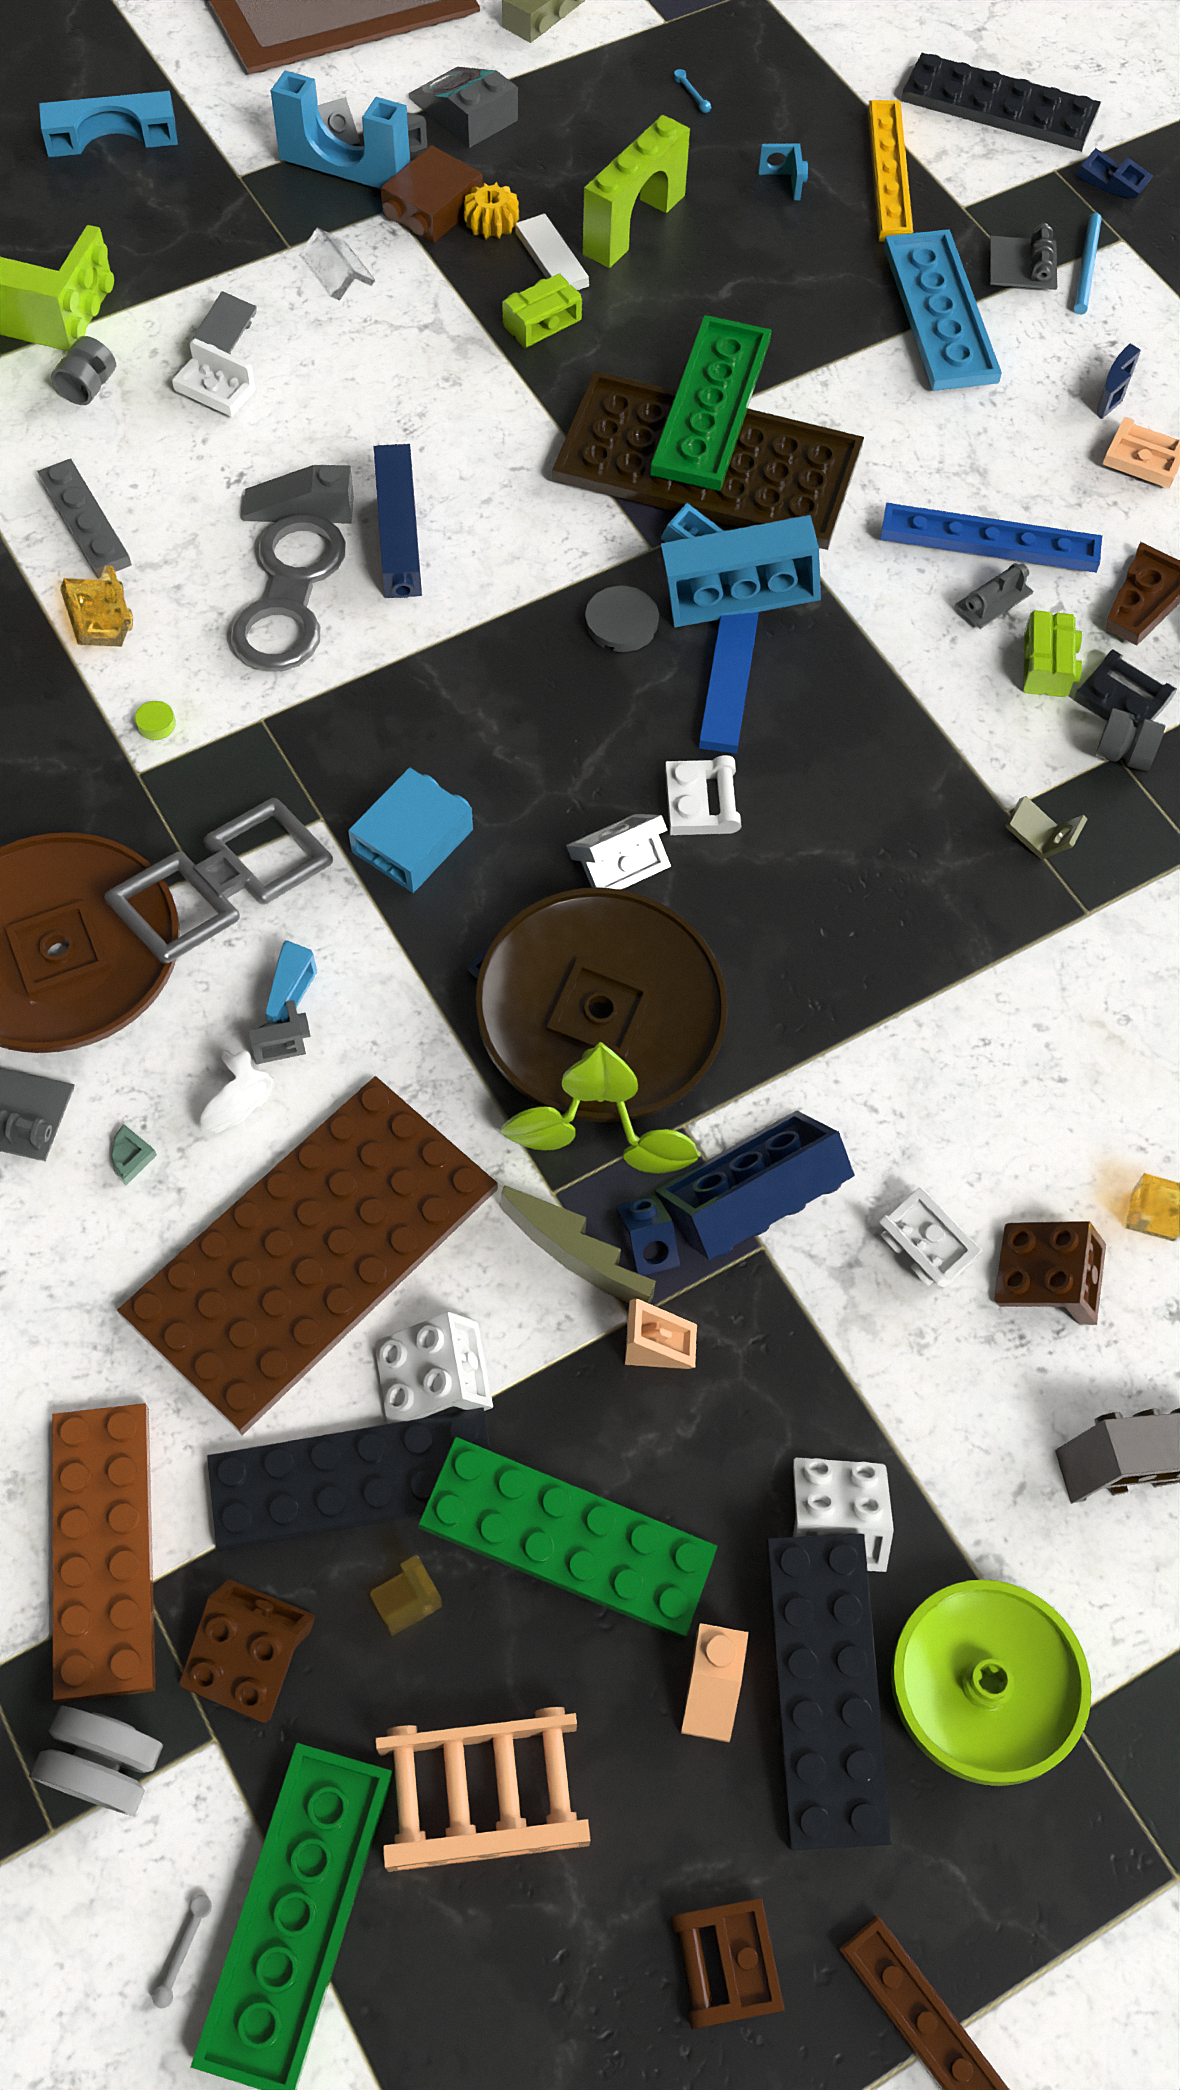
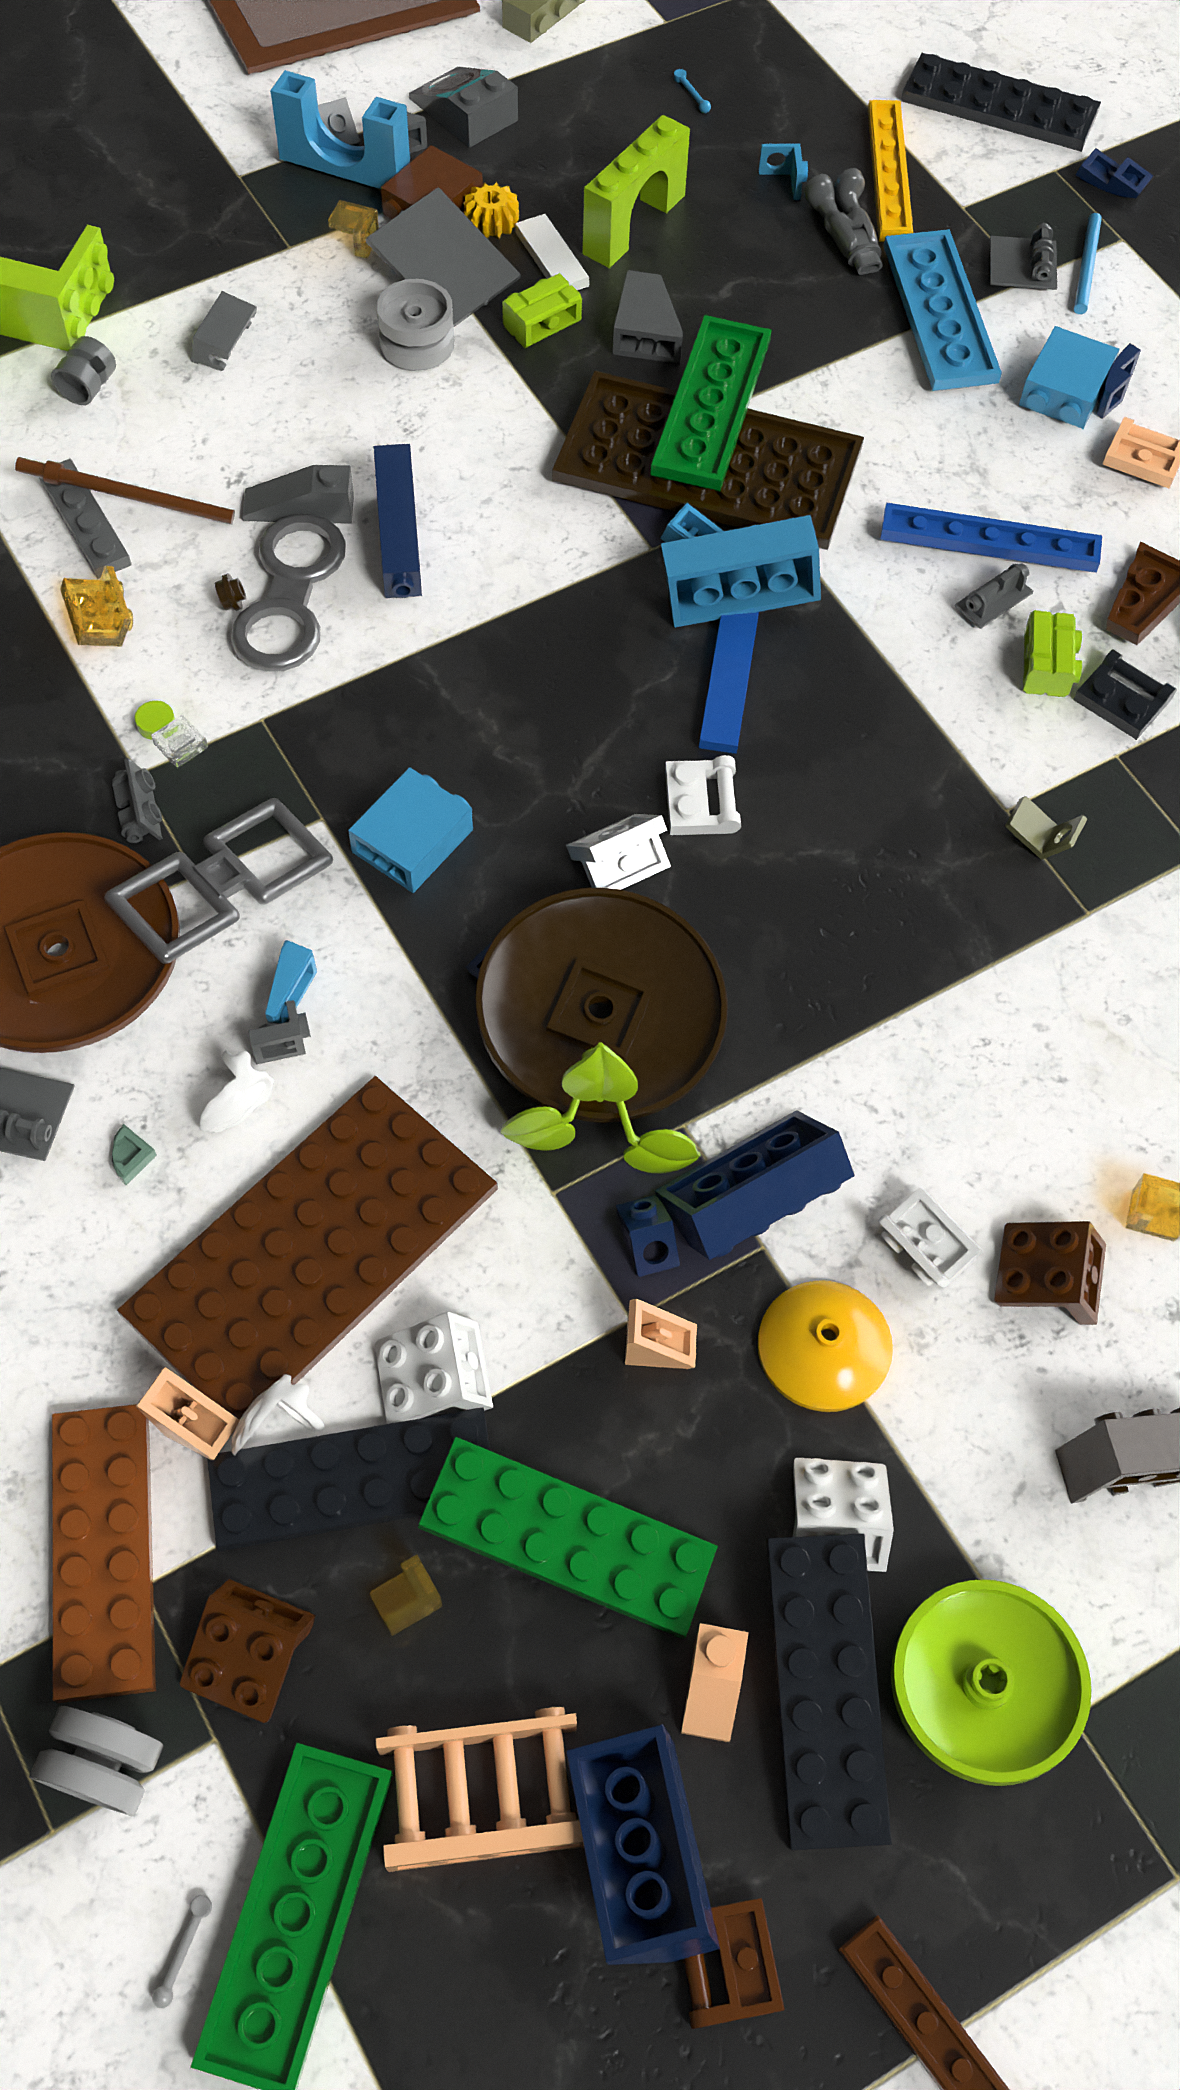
dark azure arch [39,91,178,157] -> none
white bracket [172,338,256,417] -> none
clear panel [299,228,376,301] -> none
olive slope [501,1185,656,1304] -> none
dark grey tile [585,585,659,652] -> none
dark grey wheel [1095,708,1166,773] -> none
none -> reddish brown bar [15,457,235,525]
none -> dark grey hinge [112,758,163,843]
none -> light nougat slope [136,1367,240,1460]
none -> clear plate [151,714,208,768]
none -> dark brown plate [215,573,246,611]
none -> white piece [231,1375,324,1456]
none -> clear yellow panel [328,200,379,259]
none -> dark grey piece [365,187,521,327]
none -> light grey wheel [377,279,454,370]
none -> dark blue slope [567,1724,720,1965]
none -> dark grey slope [613,270,683,364]
none -> yellow dish [757,1280,893,1412]
none -> dark grey piece [804,168,883,275]
none -> dark azure brick [1019,326,1120,429]

